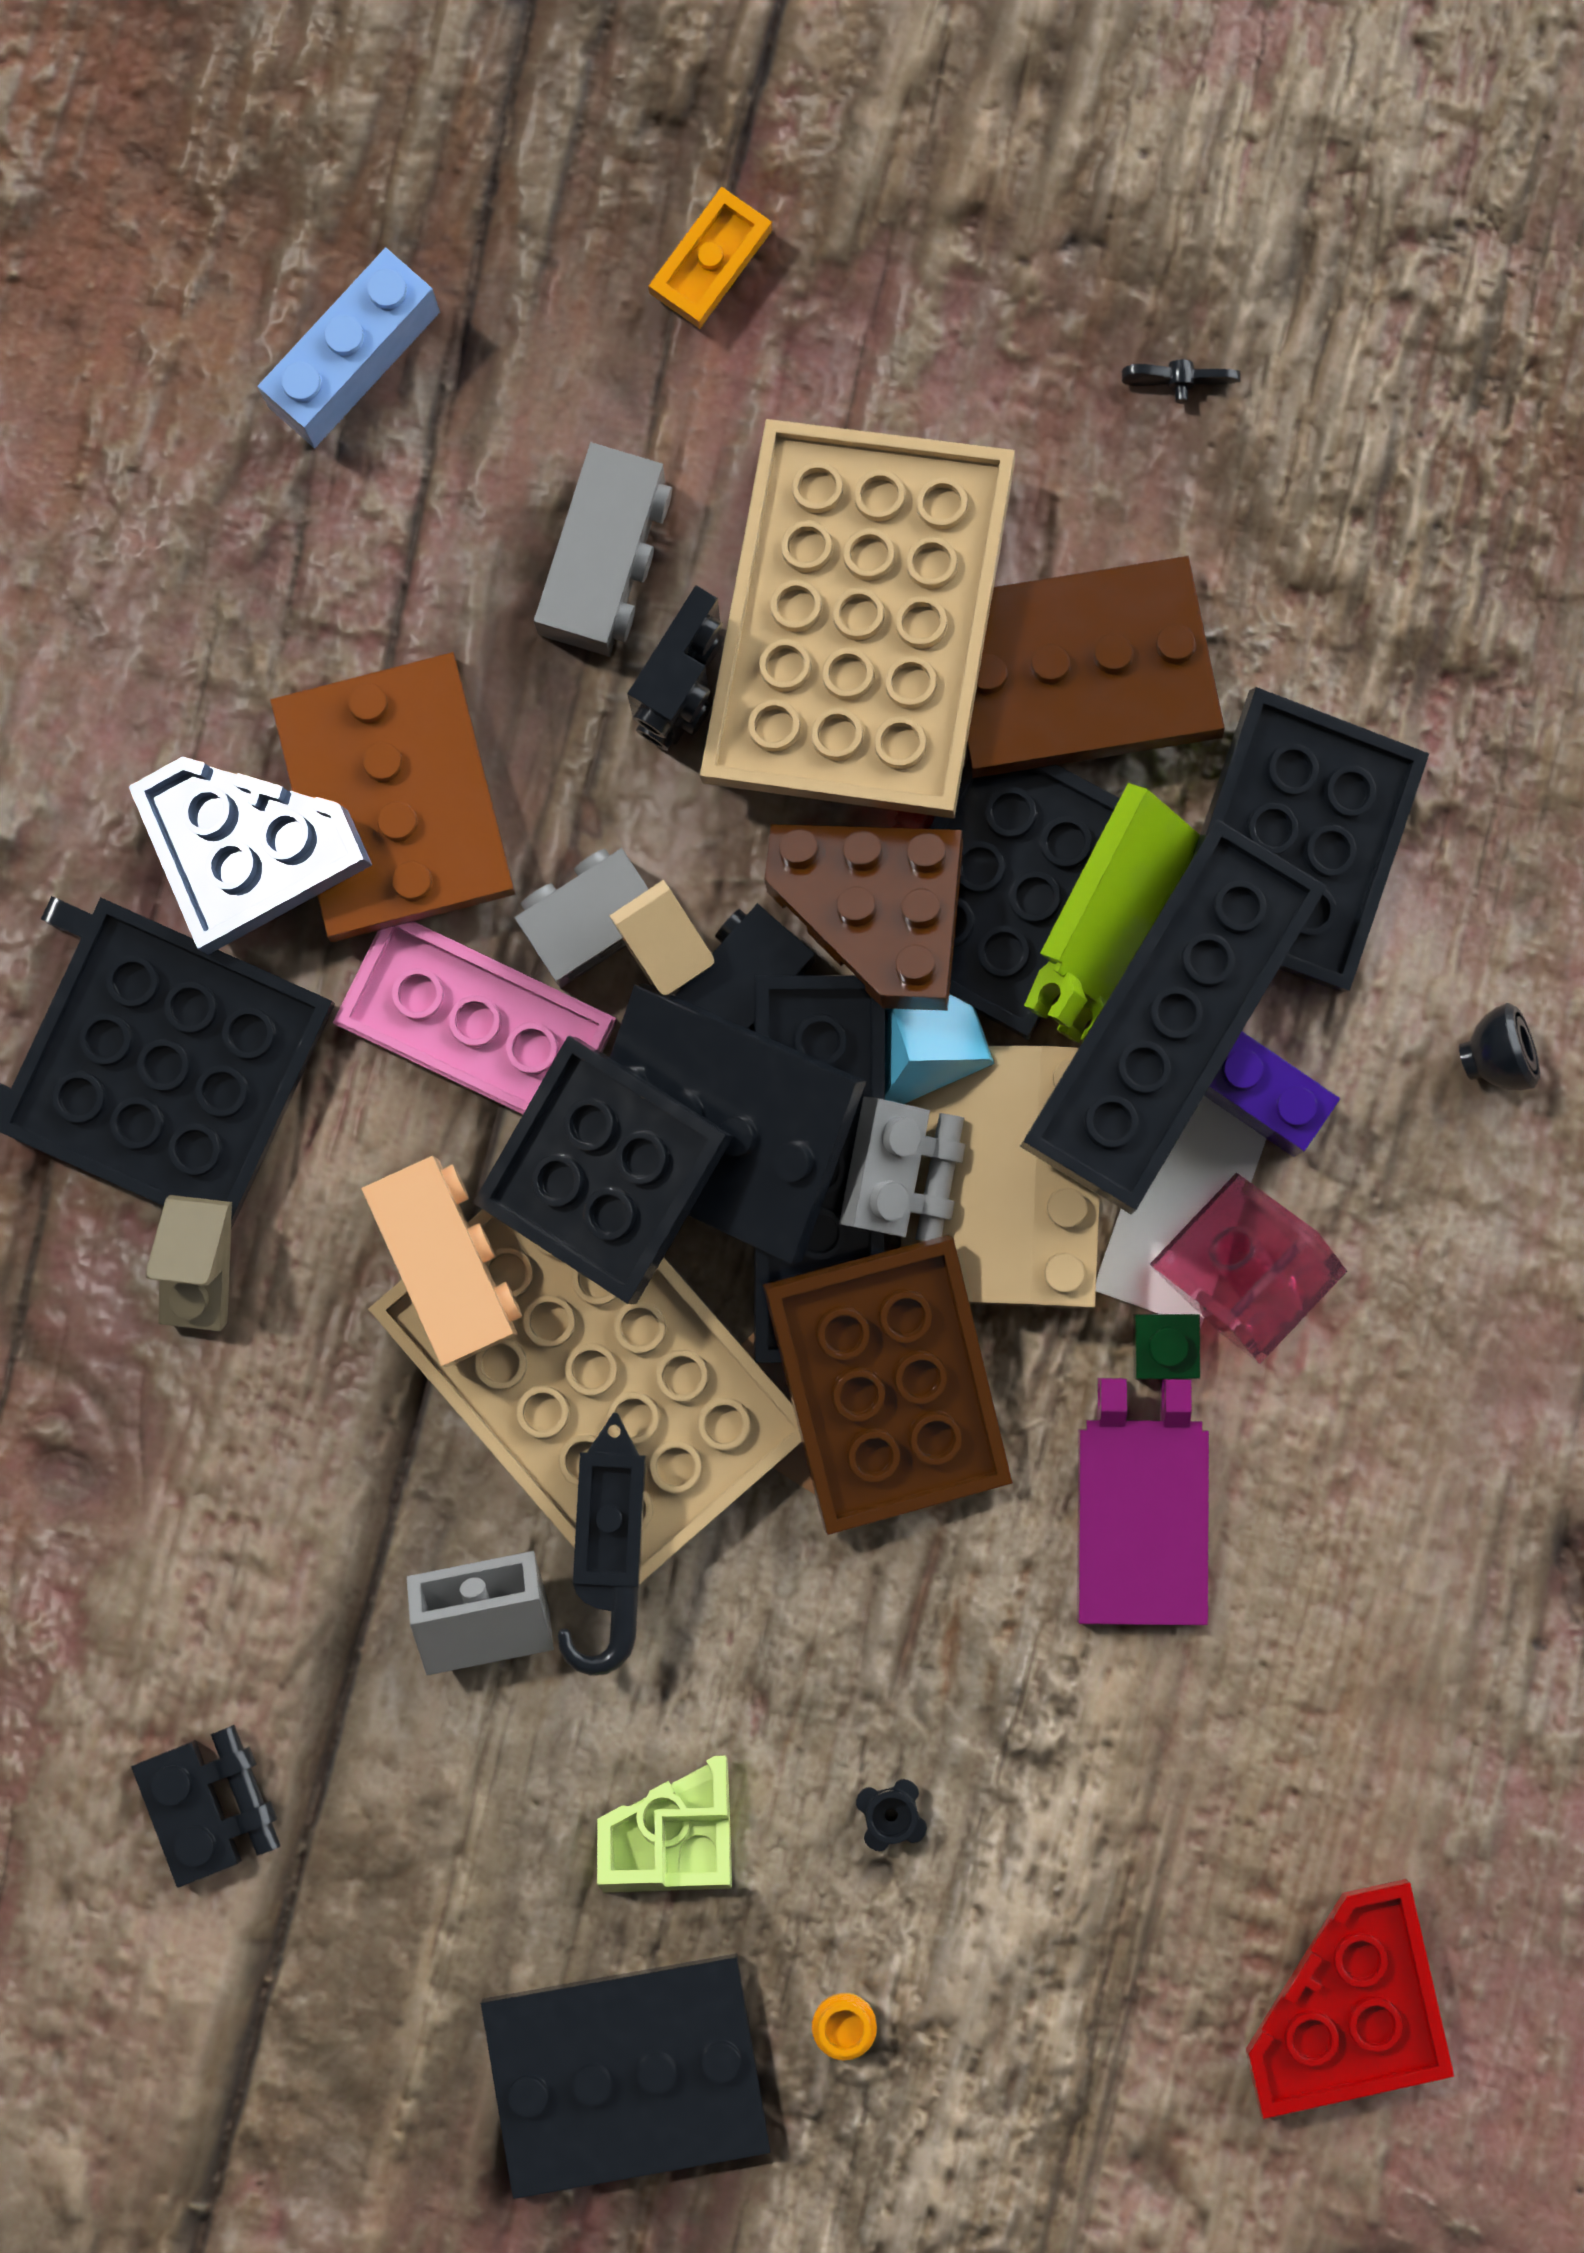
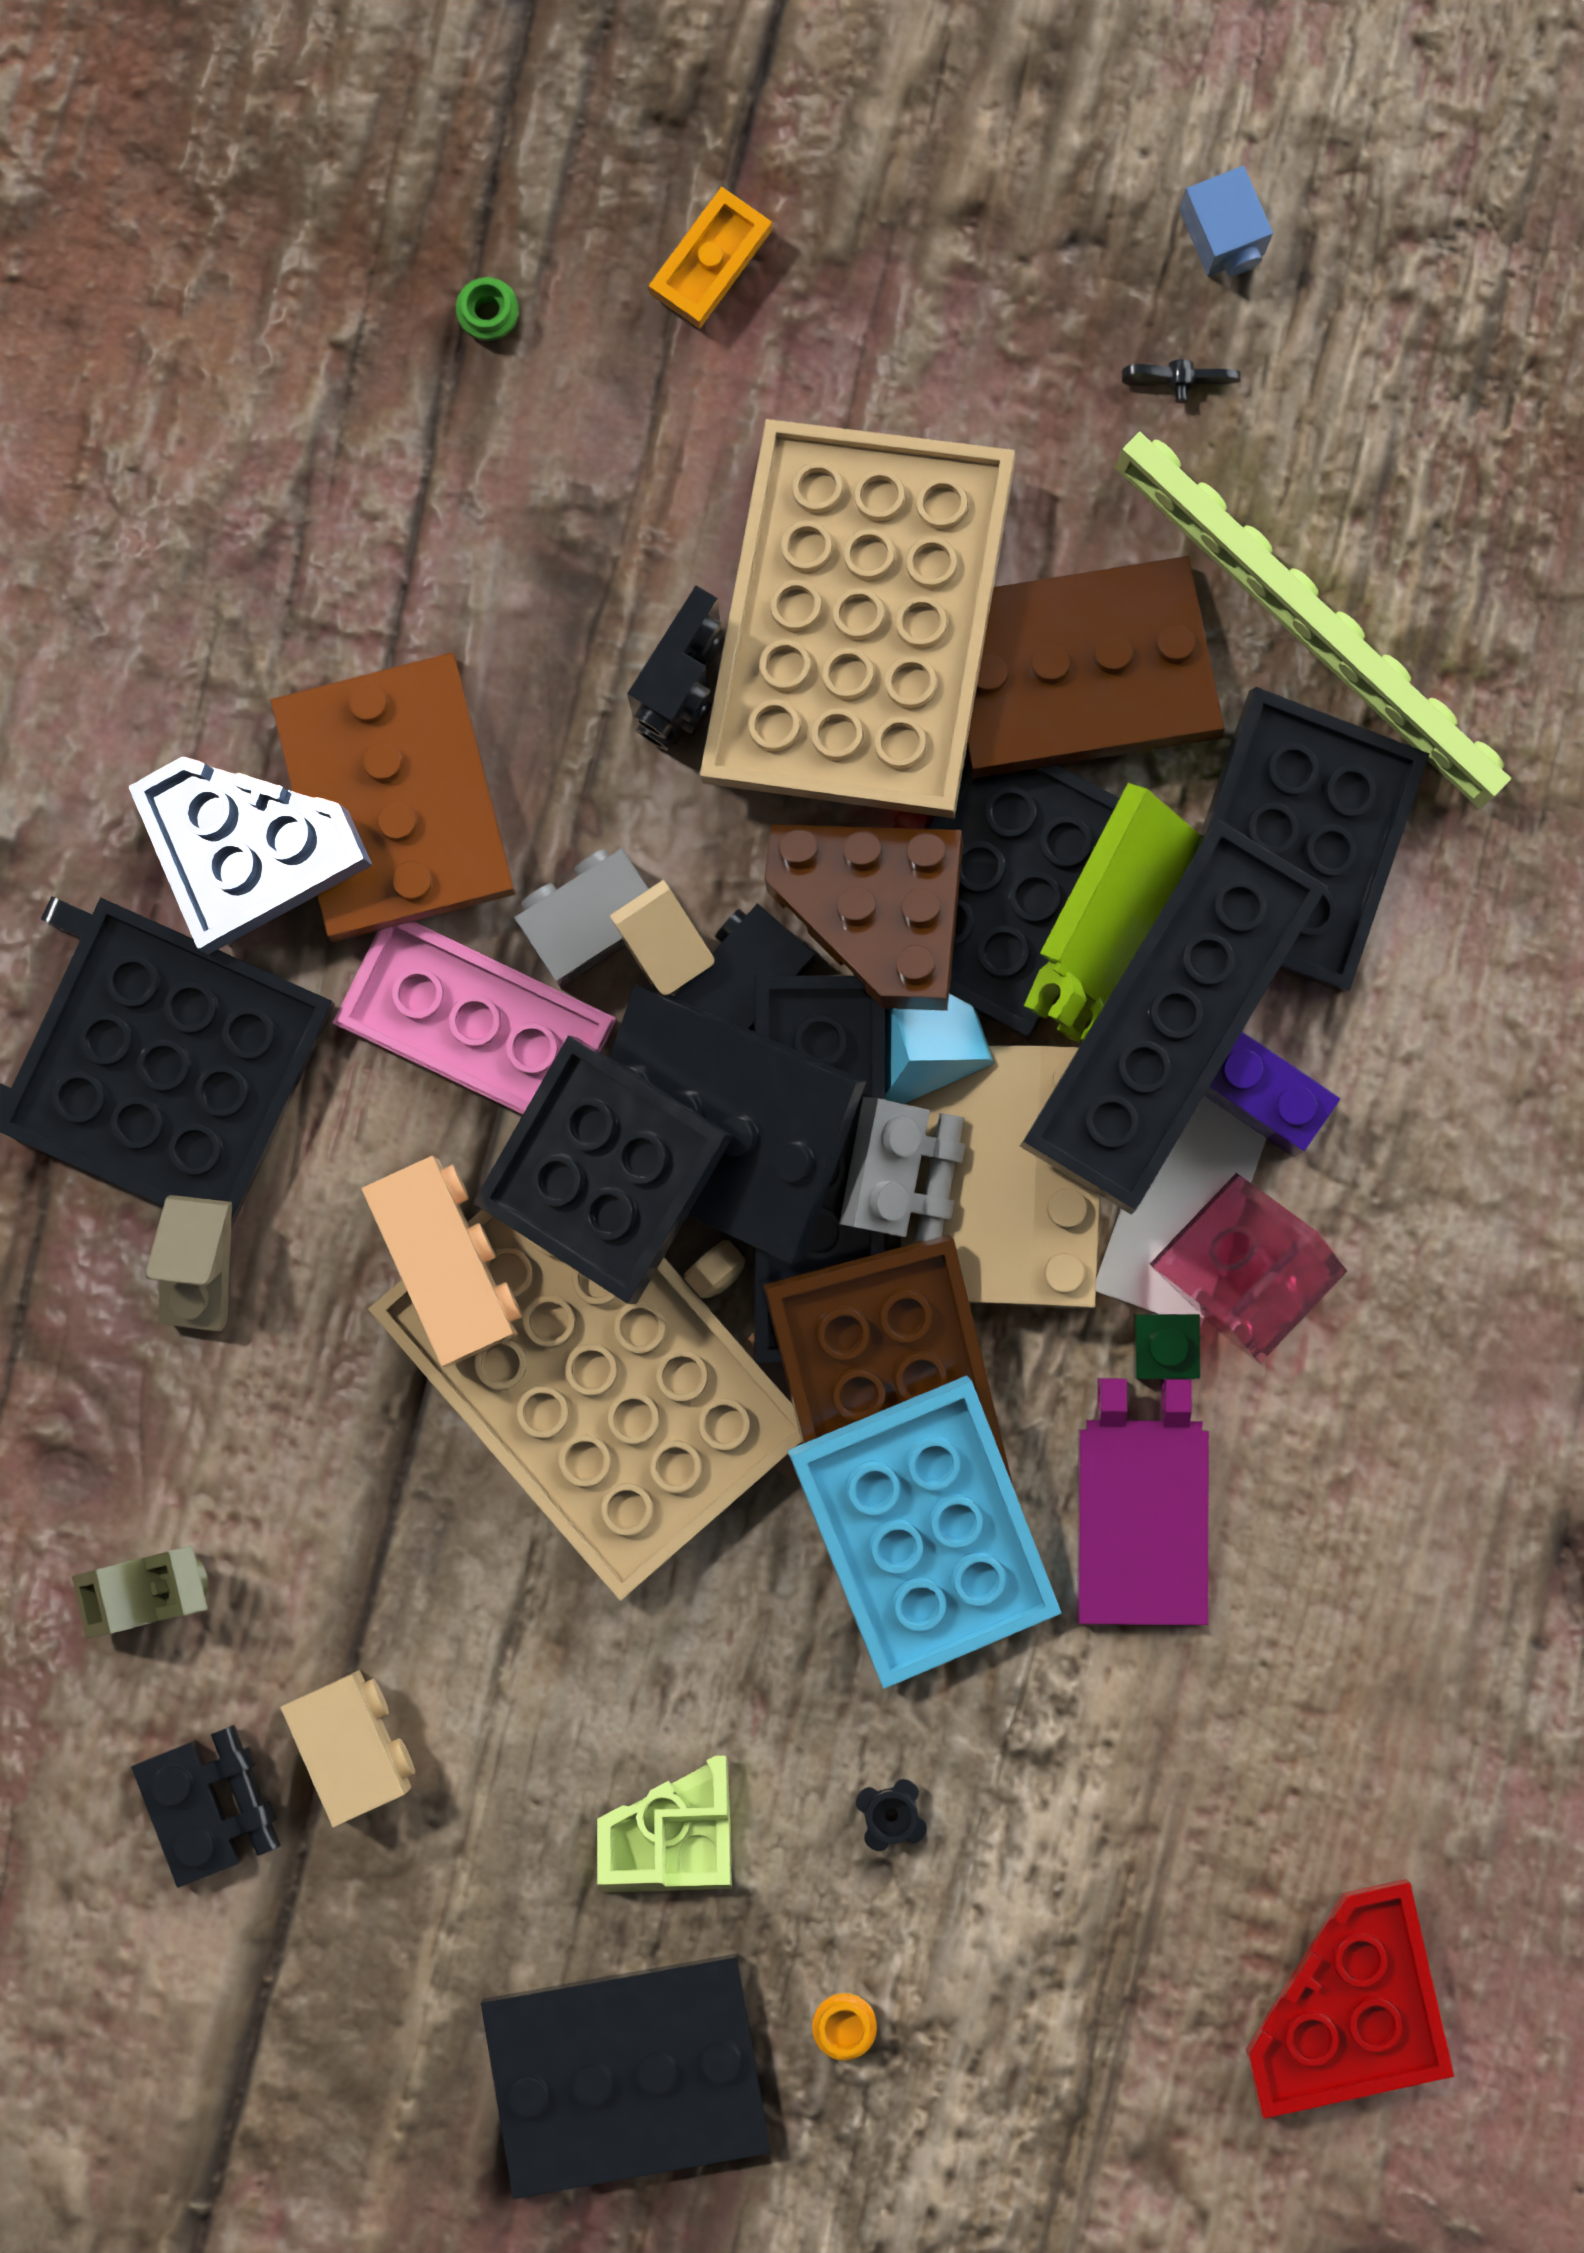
light blue brick [257,247,440,448] -> none
light grey brick [407,1551,554,1676] -> none
light grey brick [534,442,673,657] -> none
black plate [558,1412,646,1676] -> none
black brick [1459,1003,1540,1090] -> none
none -> olive brick [72,1545,208,1639]
none -> tan brick [280,1670,415,1827]
none -> bright green plate [456,277,519,341]
none -> tan tile [684,1239,746,1298]
none -> medium azure plate [787,1376,1062,1689]
none -> yellowish green plate [1114,431,1512,810]
none -> medium blue brick [1179,165,1273,277]

